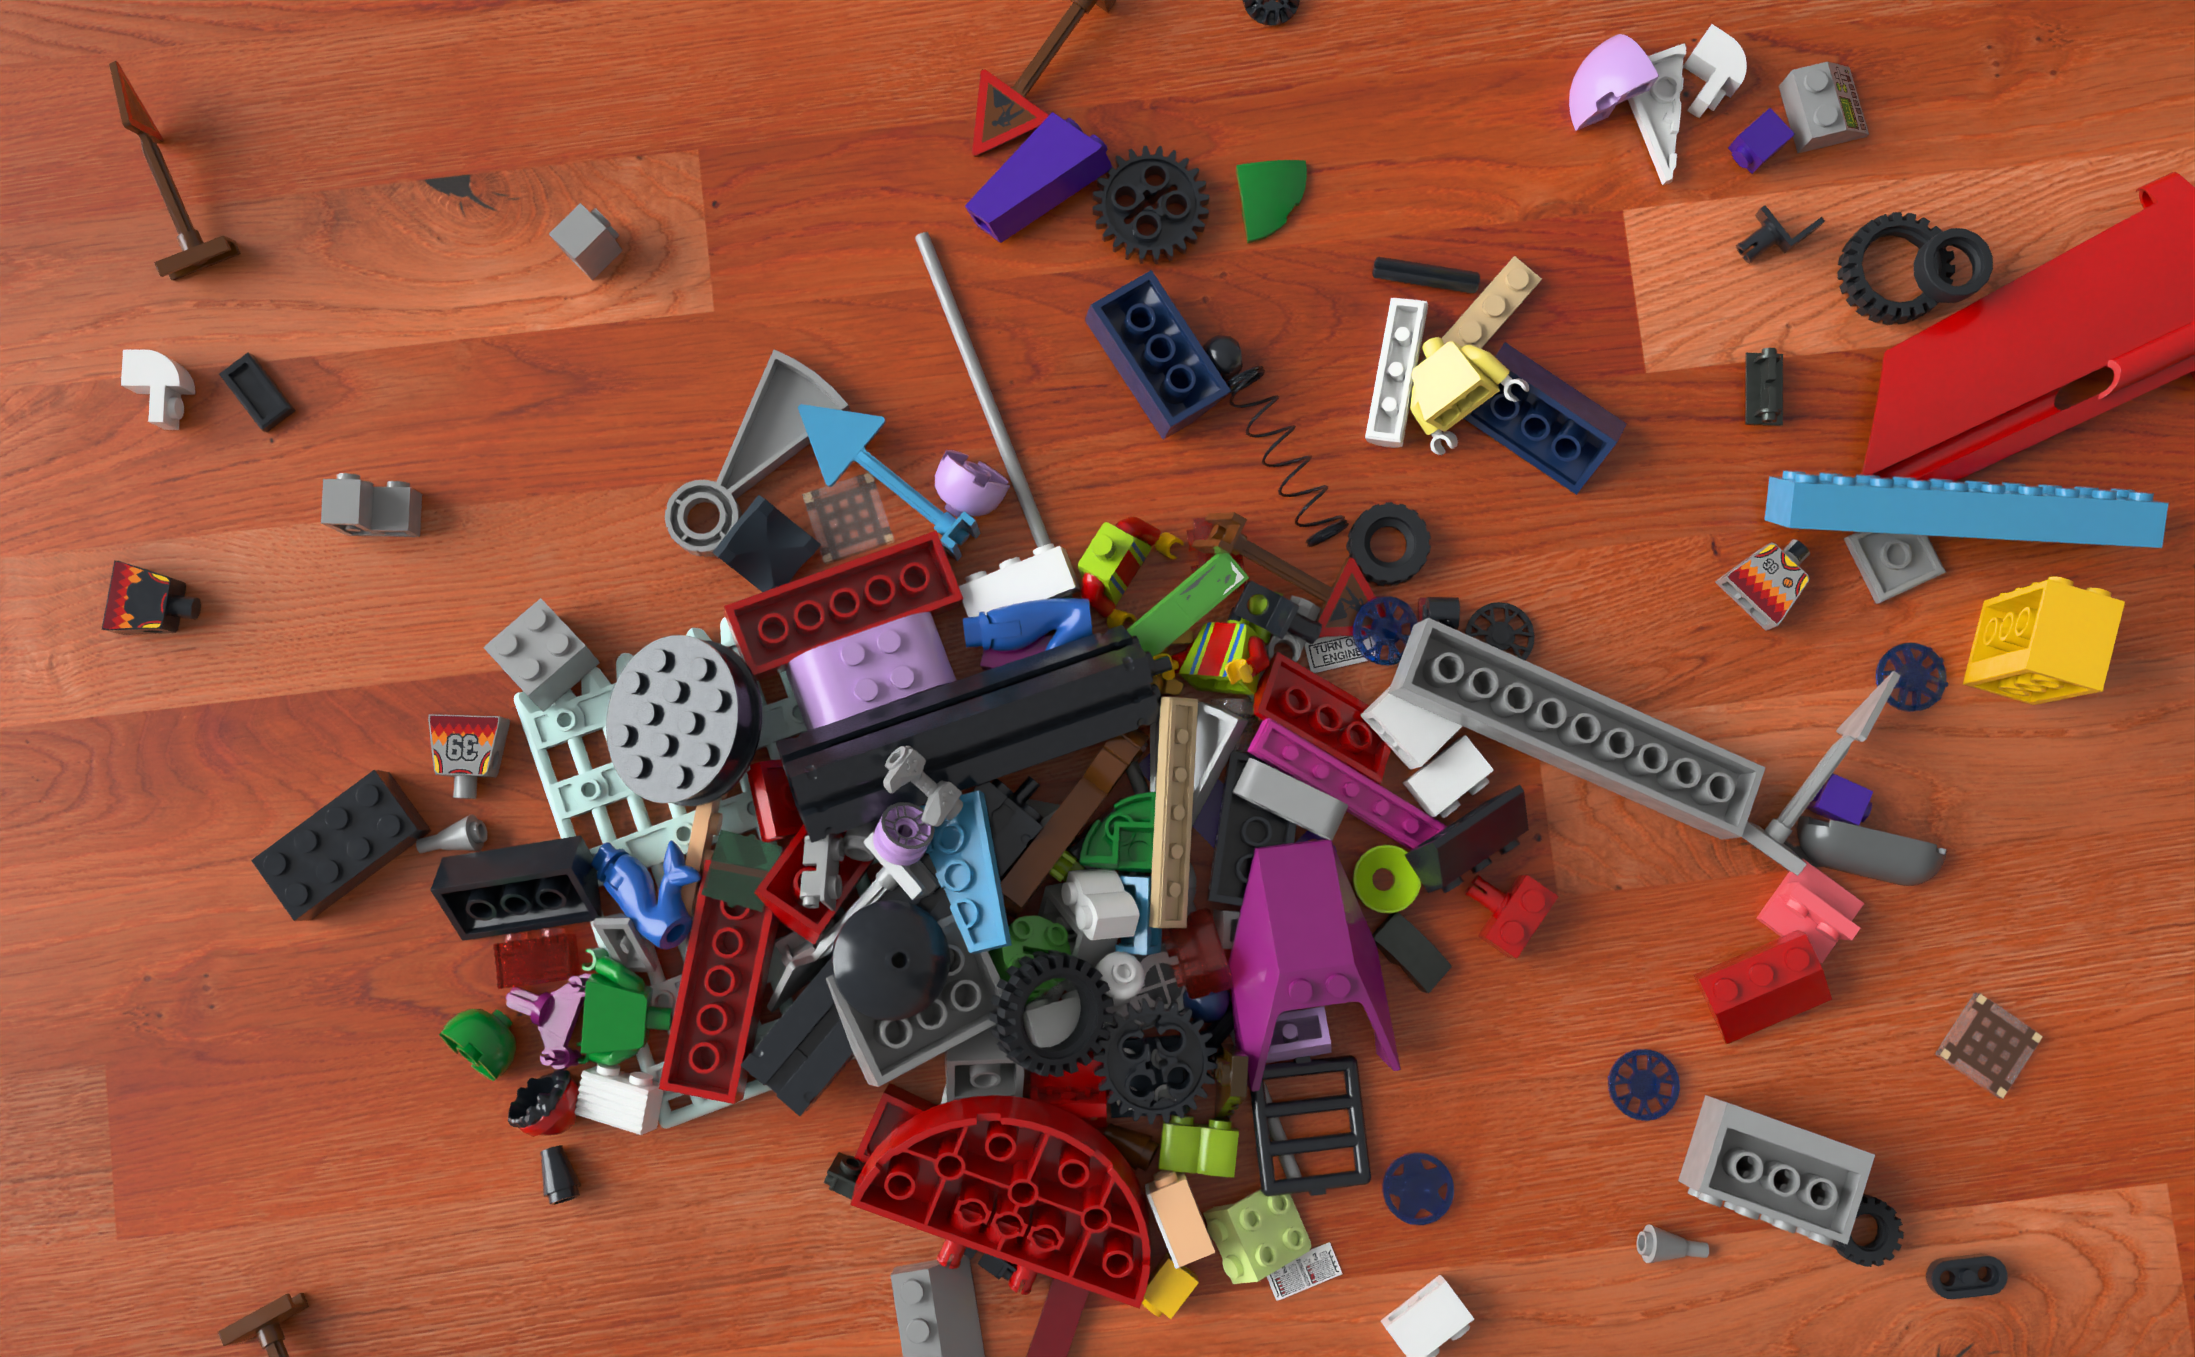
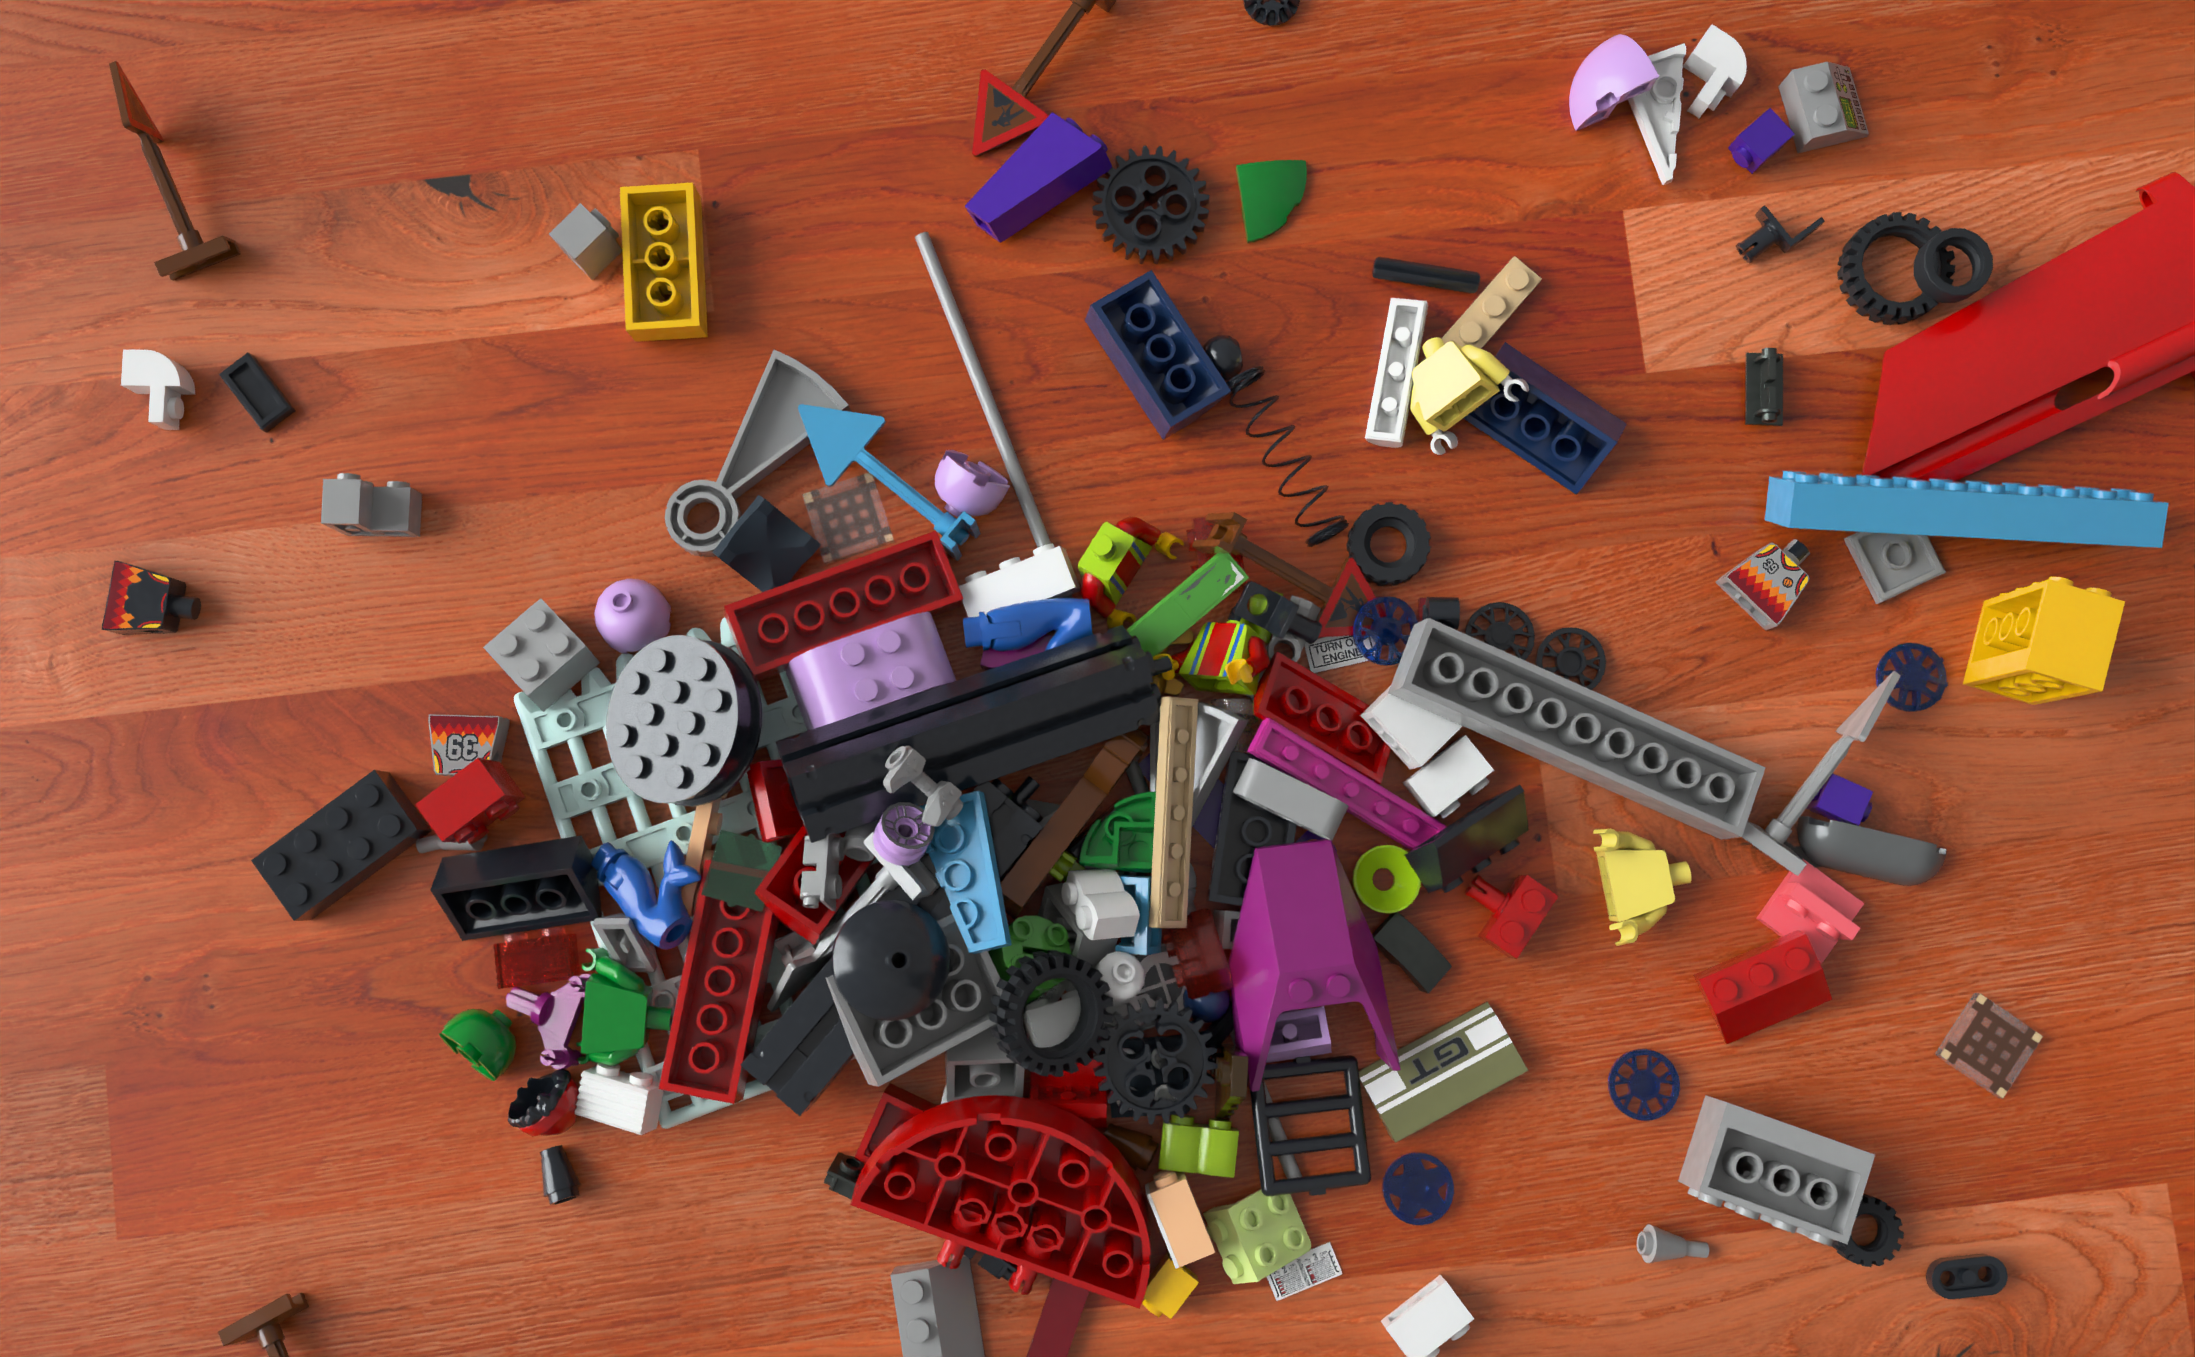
none -> red brick [415,758,526,844]
none -> lavender cylinder [594,579,672,654]
none -> yellow brick [620,183,708,342]
none -> olive slope [1359,1002,1528,1143]
none -> black wheel [1535,627,1606,690]
none -> light yellow torso [1593,829,1692,946]

